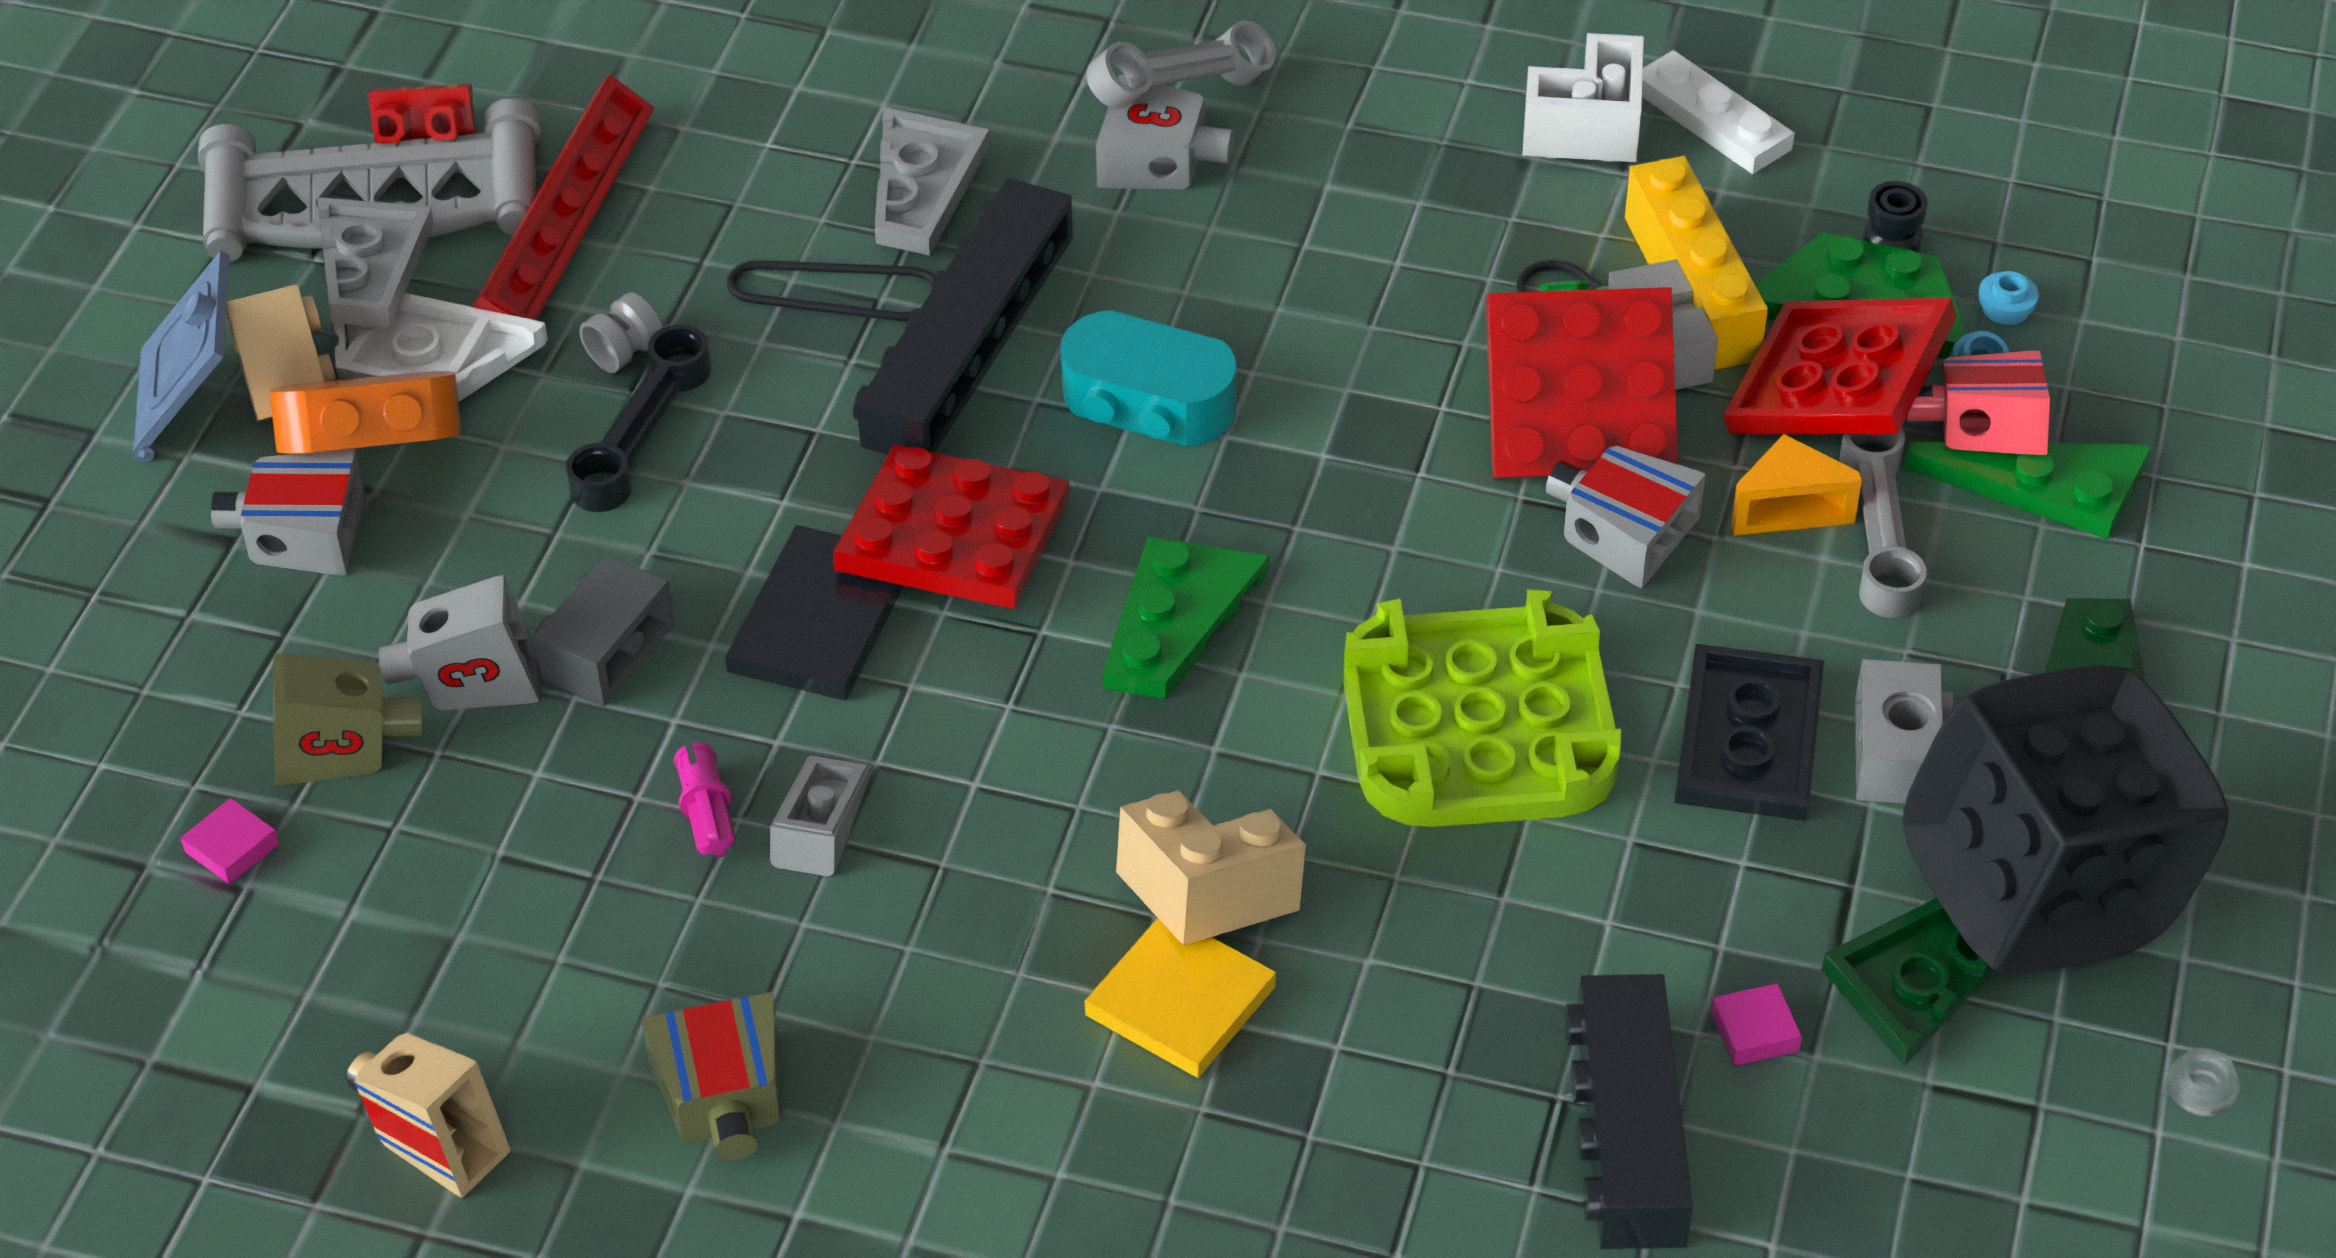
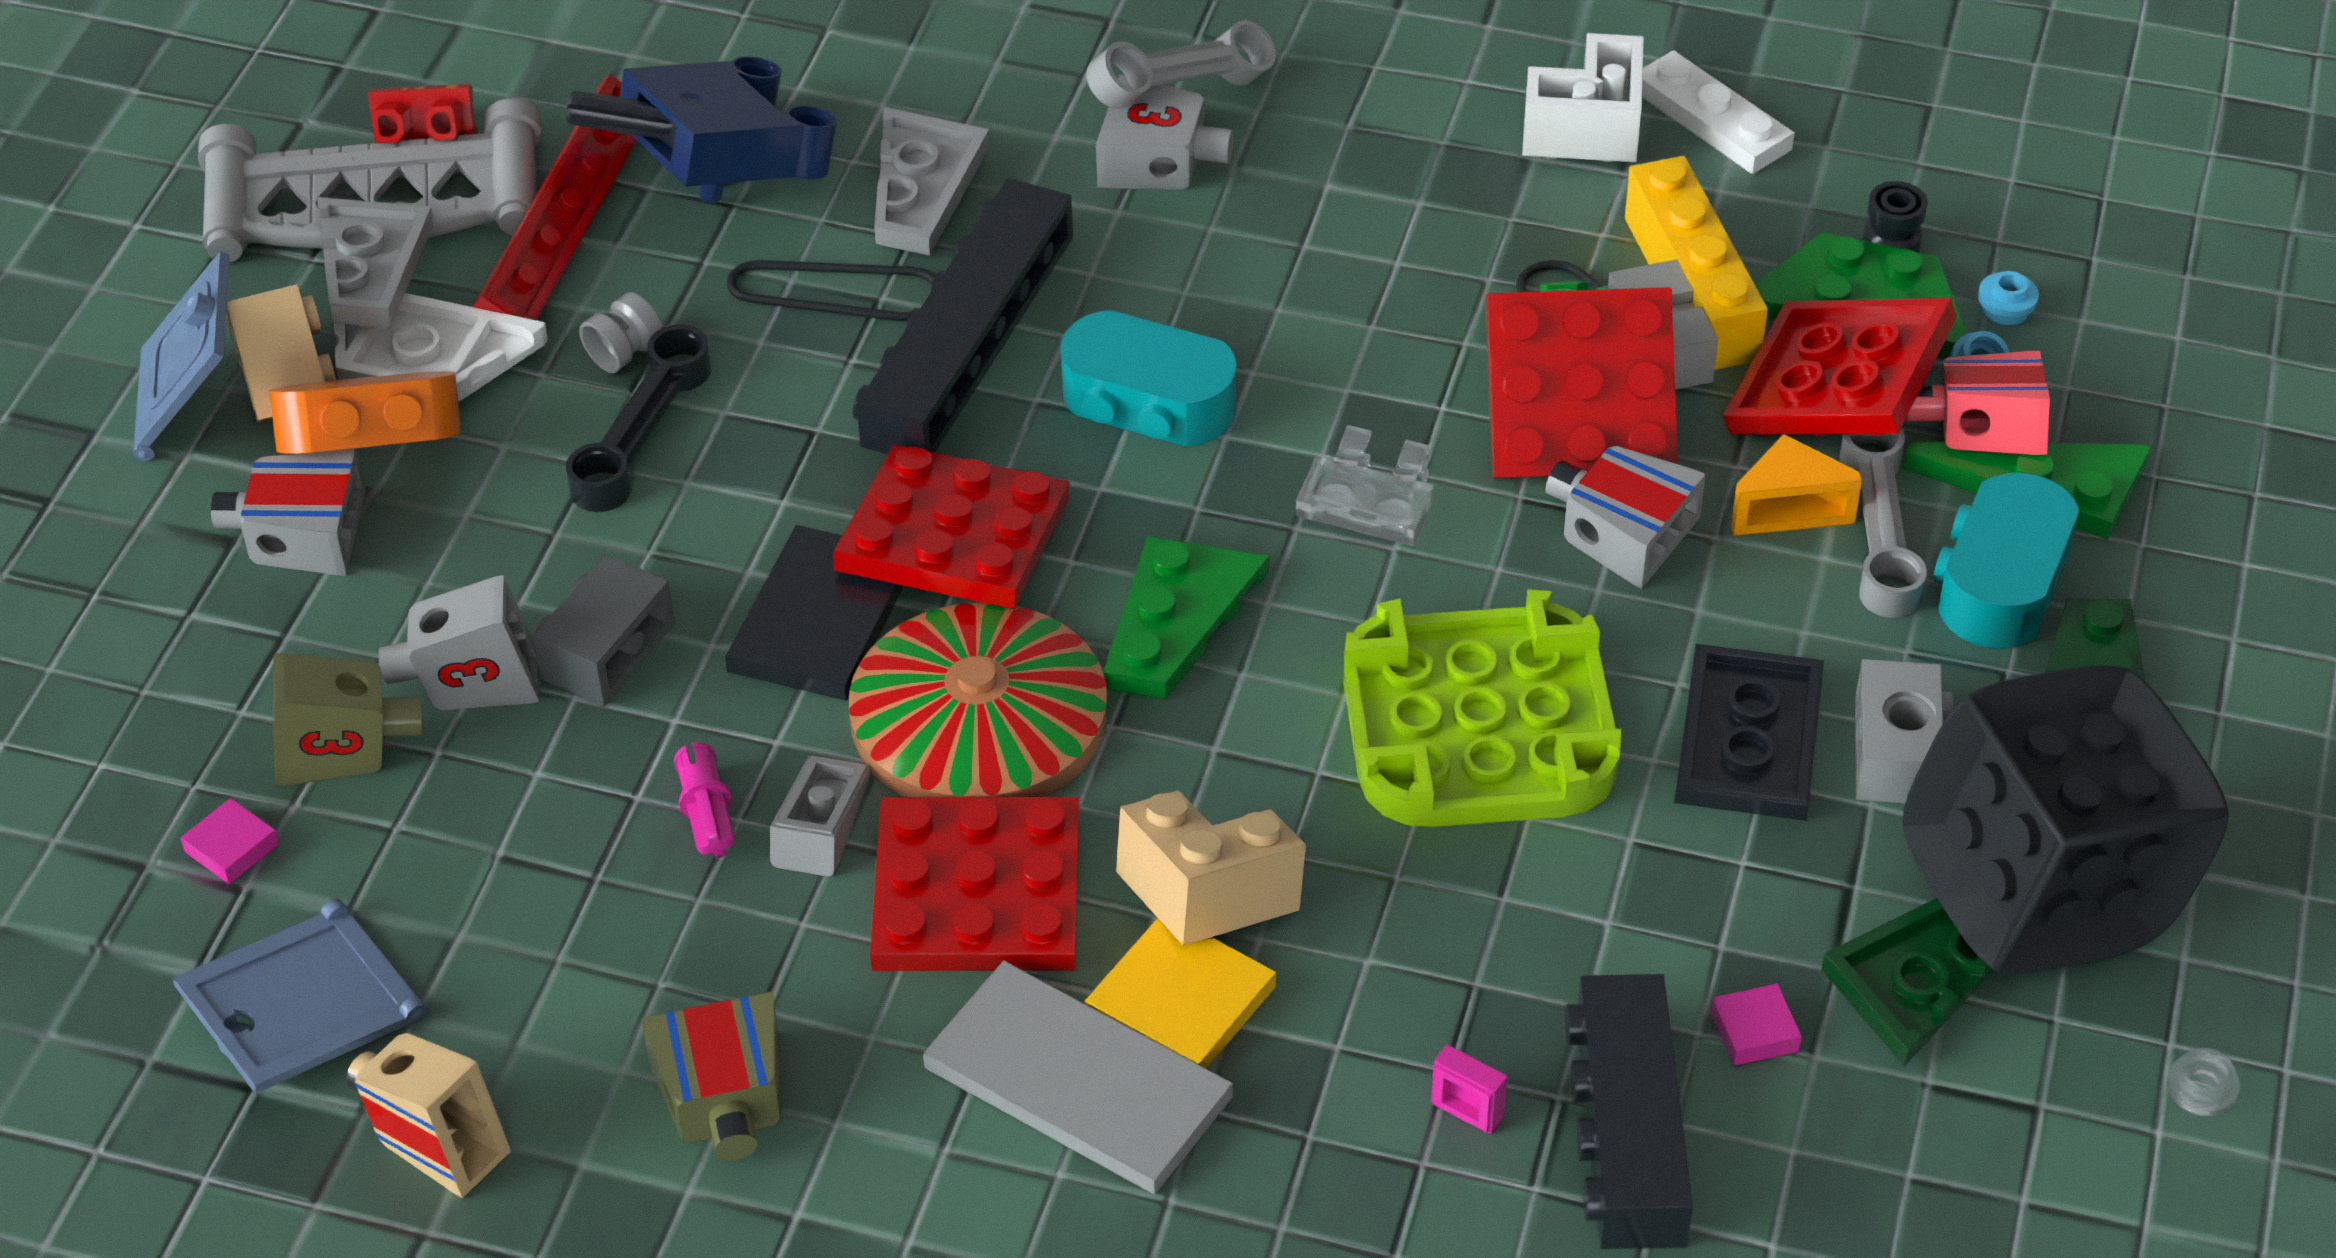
none -> sand blue container [173,899,427,1094]
none -> dark blue piece [566,56,837,203]
none -> dish [849,602,1108,797]
none -> red plate [870,797,1080,971]
none -> light grey tile [923,961,1233,1195]
none -> clear plate [1296,425,1434,546]
none -> dark pink tile [1431,1044,1508,1134]
none -> teal brick [1933,473,2079,649]

